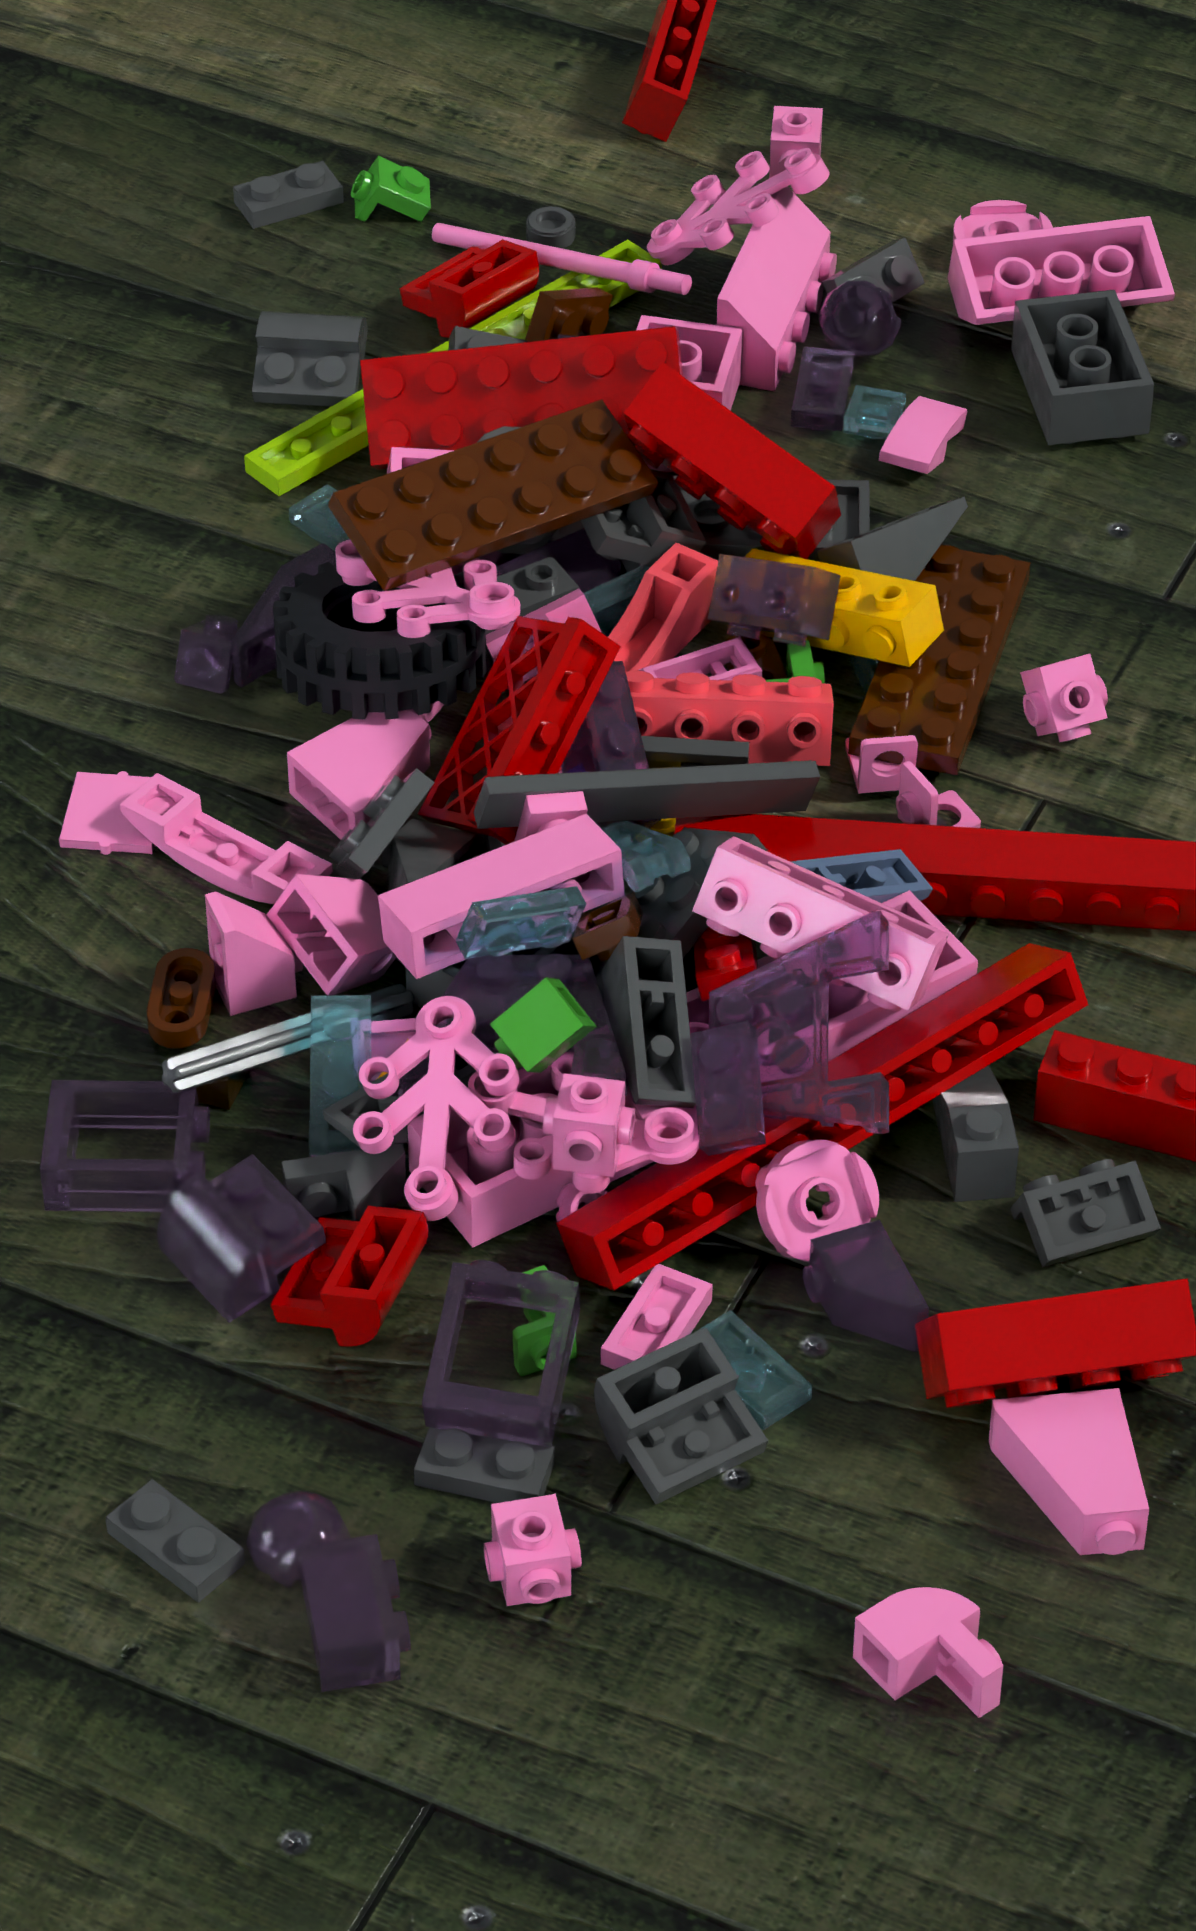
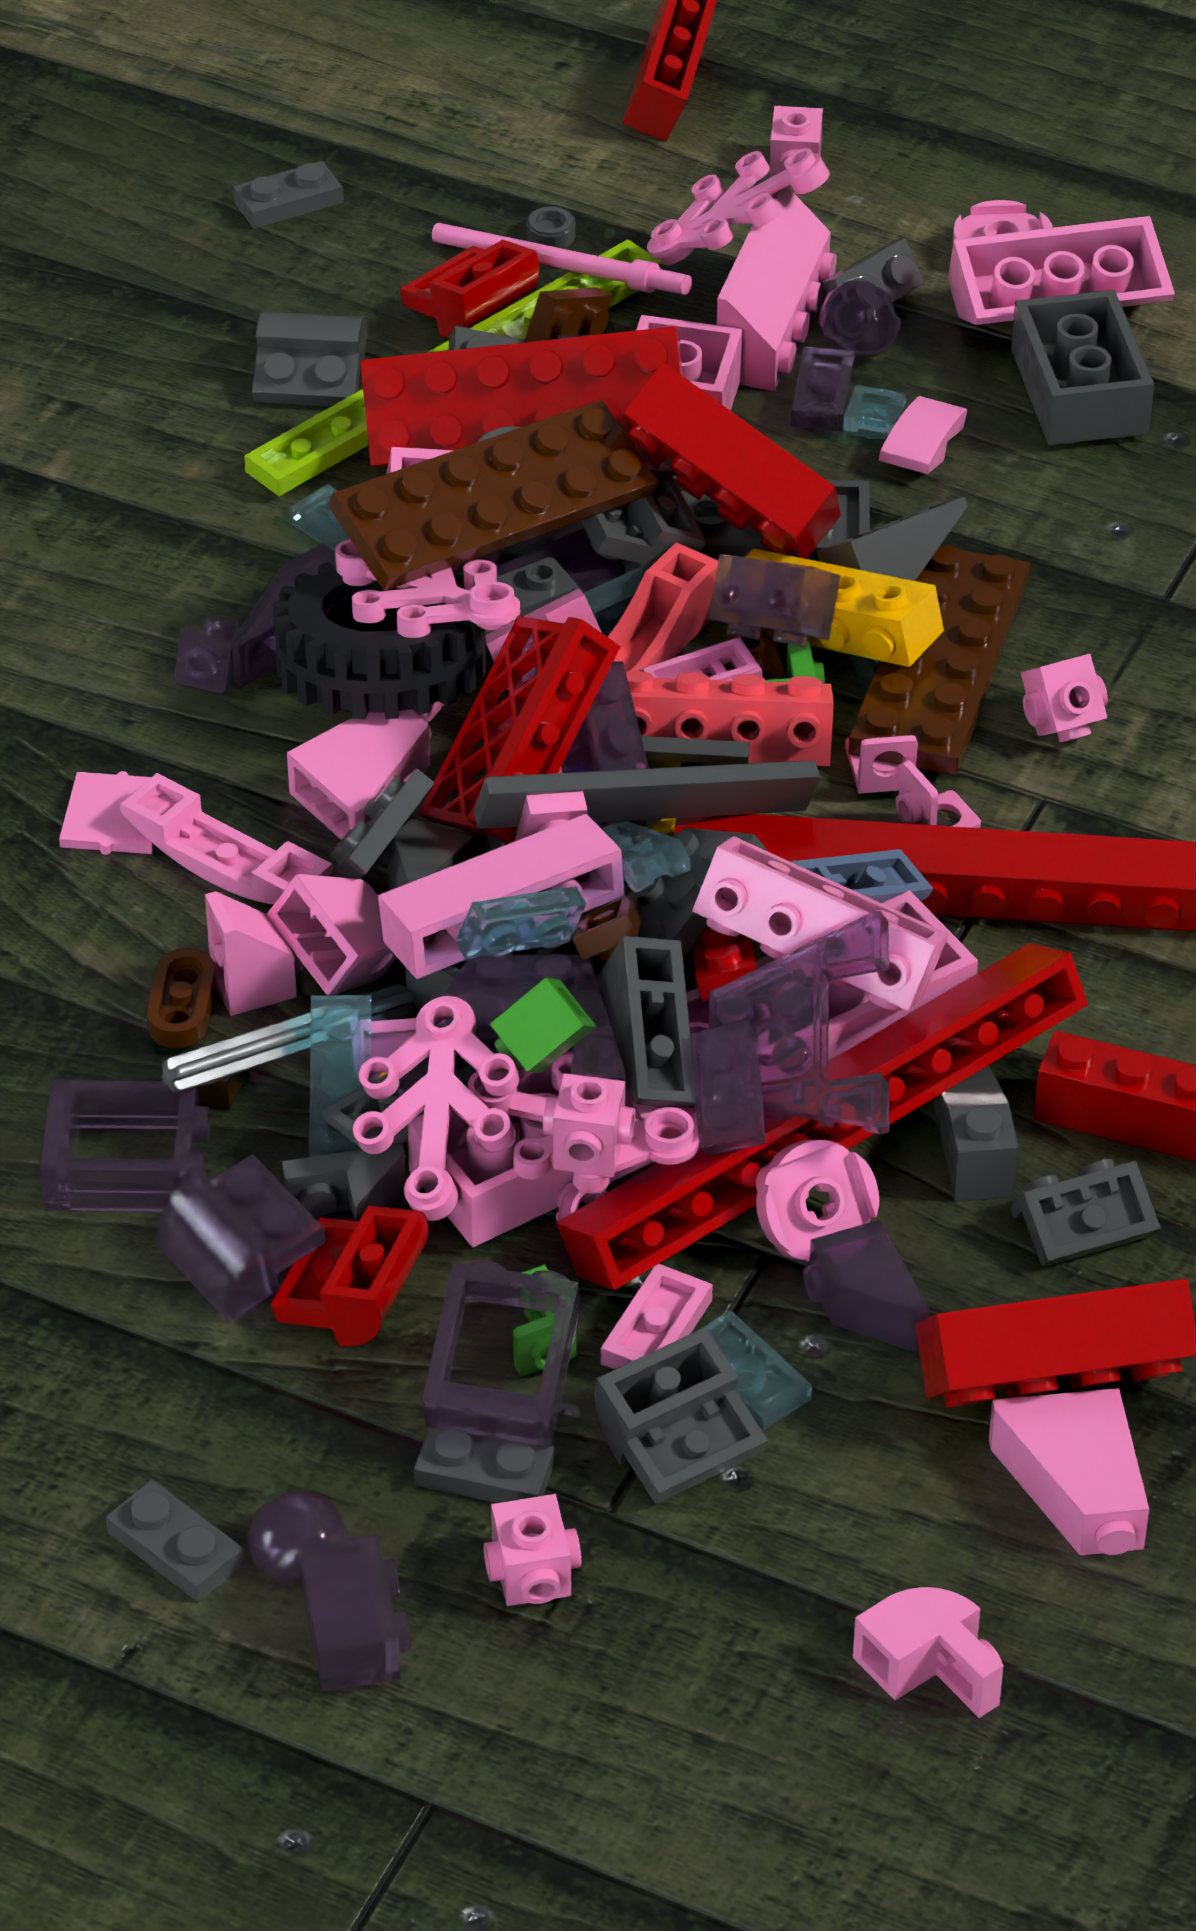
bright green bracket [351,156,431,222] -> none

